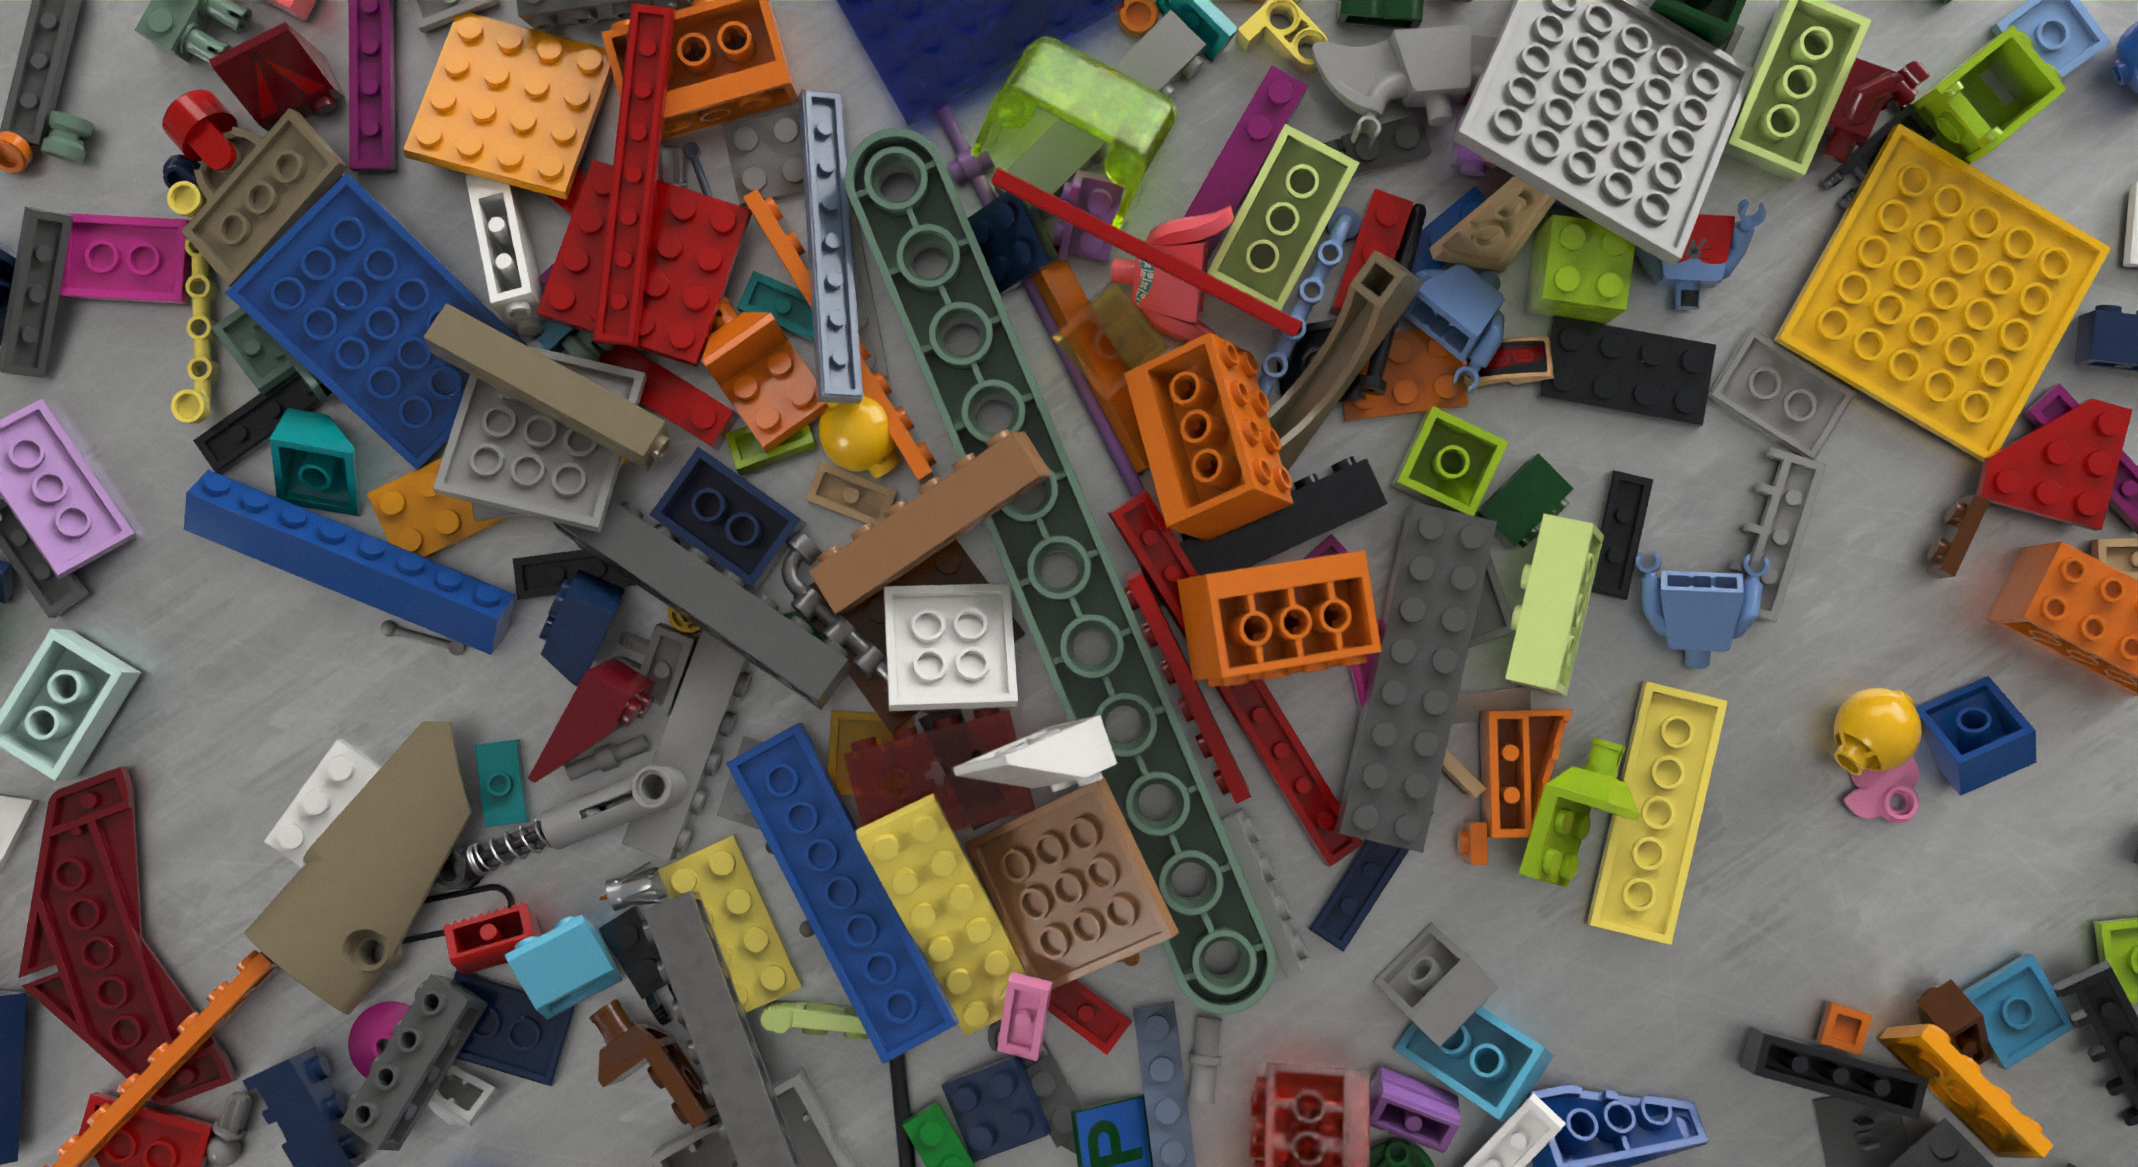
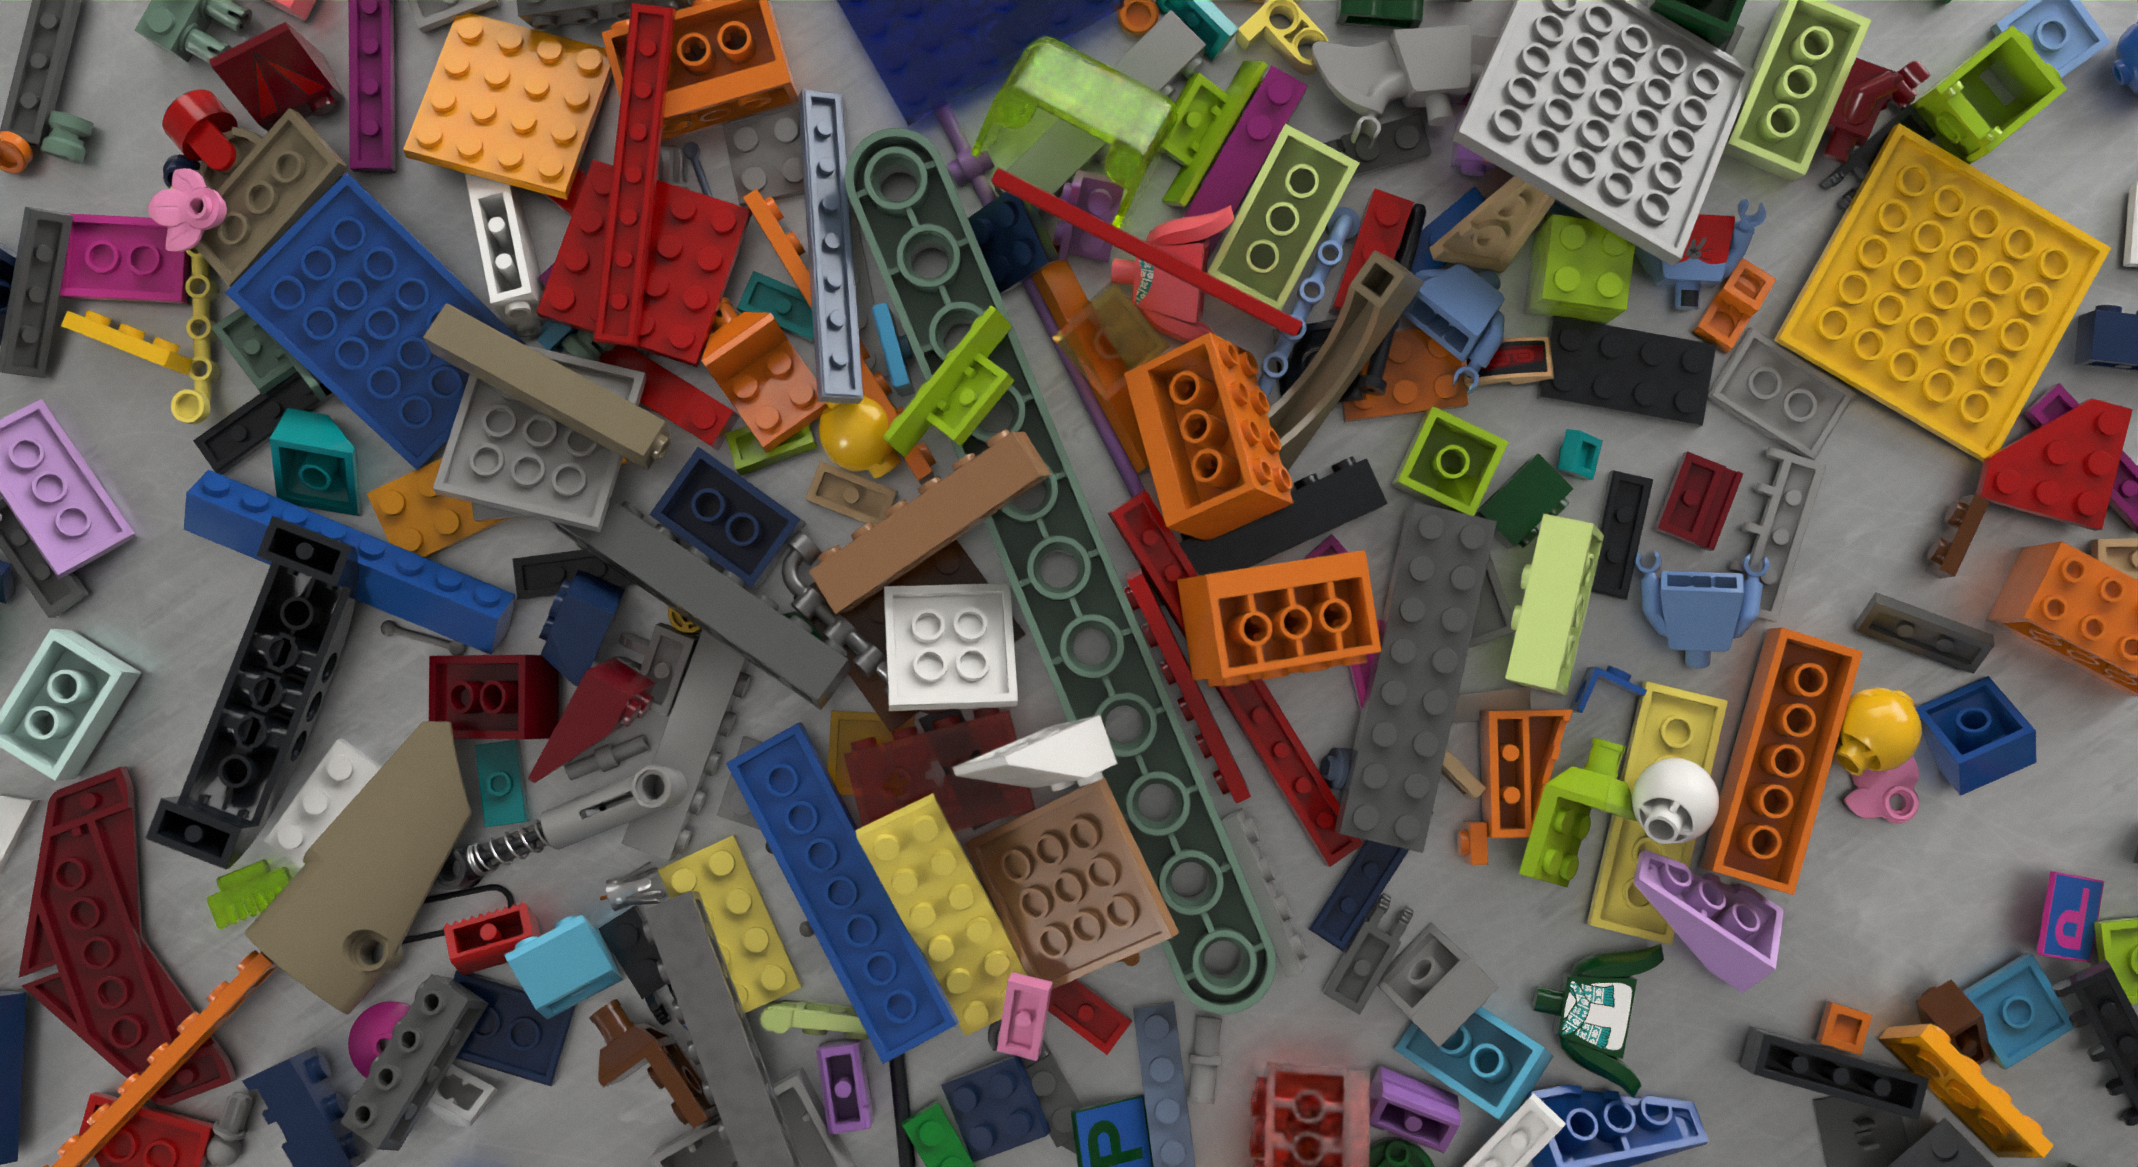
none -> yellow plate [61,309,193,375]
none -> black slope [145,516,359,869]
none -> bright pink plate [148,168,227,252]
none -> clear neon green piece [206,859,292,929]
none -> dark red slope [429,655,559,739]
none -> medium lavender brick [816,1039,874,1135]
none -> dark azure plate [871,302,915,397]
none -> lime bracket [883,306,1015,457]
none -> lime bracket [1151,60,1268,207]
none -> sand blue plate [1320,748,1353,791]
none -> dark grey hinge [1322,893,1414,1015]
none -> dark green torso [1532,944,1664,1098]
none -> teal plate [1557,429,1603,480]
none -> blue bracket [1569,666,1647,713]
none -> white brick [1632,758,1719,844]
none -> lavender wedge [1633,849,1784,993]
none -> dark red plate [1654,451,1744,551]
none -> orange slope [1692,258,1776,354]
none -> orange brick [1700,627,1863,895]
none -> dark grey plate [1856,592,1994,674]
none -> blue piece [2037,871,2104,963]

